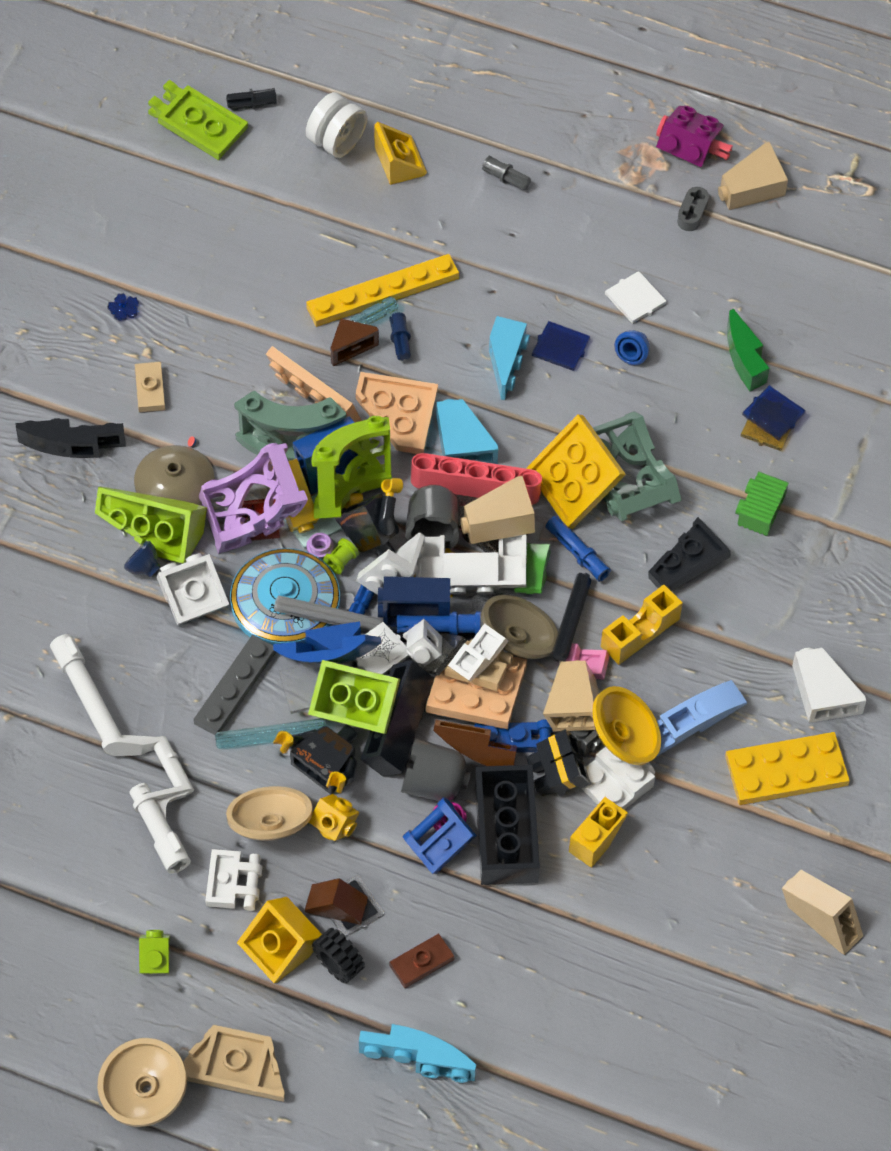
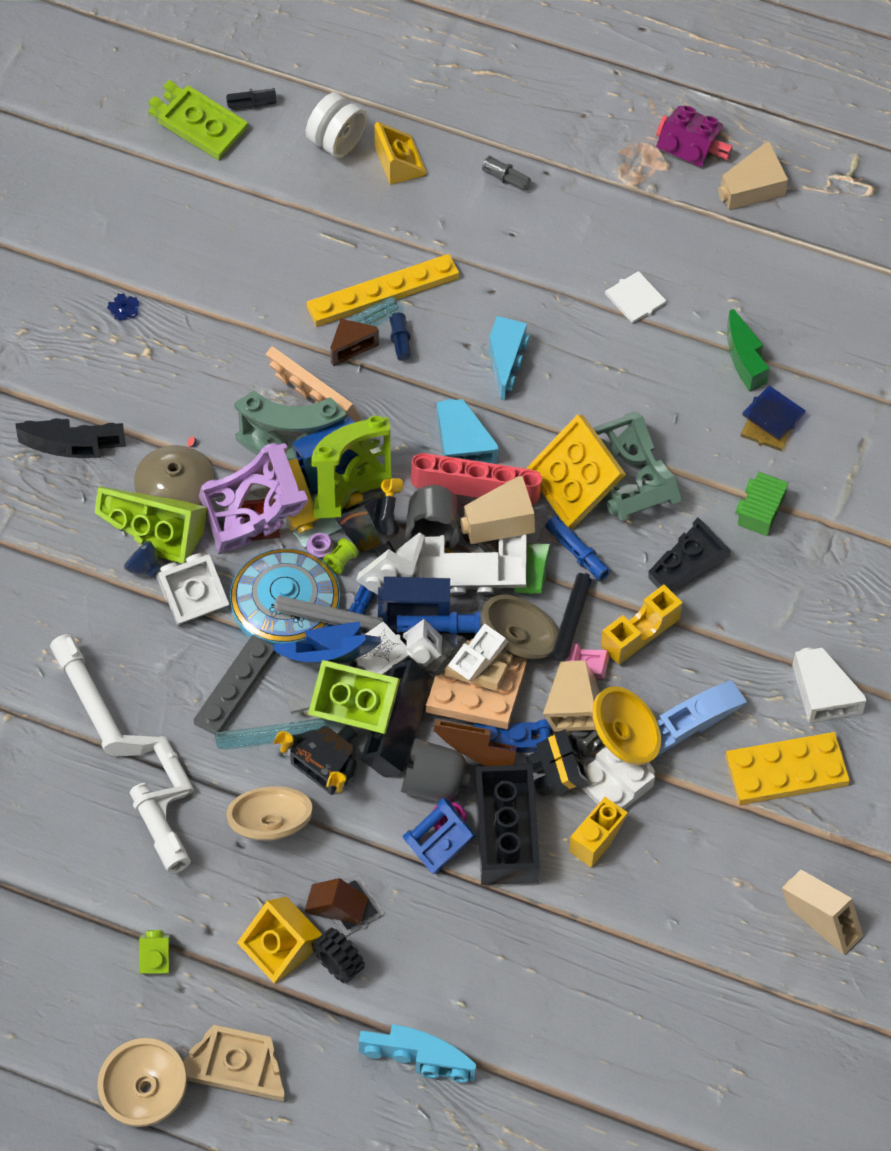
tan plate [135,362,165,412] -> none
white plate [205,849,263,911] -> none
yellow brick [308,794,360,841] -> none
light nougat plate [355,372,438,454] -> none
copper plate [389,933,454,988] -> none
clear blue piece [532,321,590,371] -> none
blue brick [614,330,650,365] -> none
dark grey beam [677,187,709,231] -> none

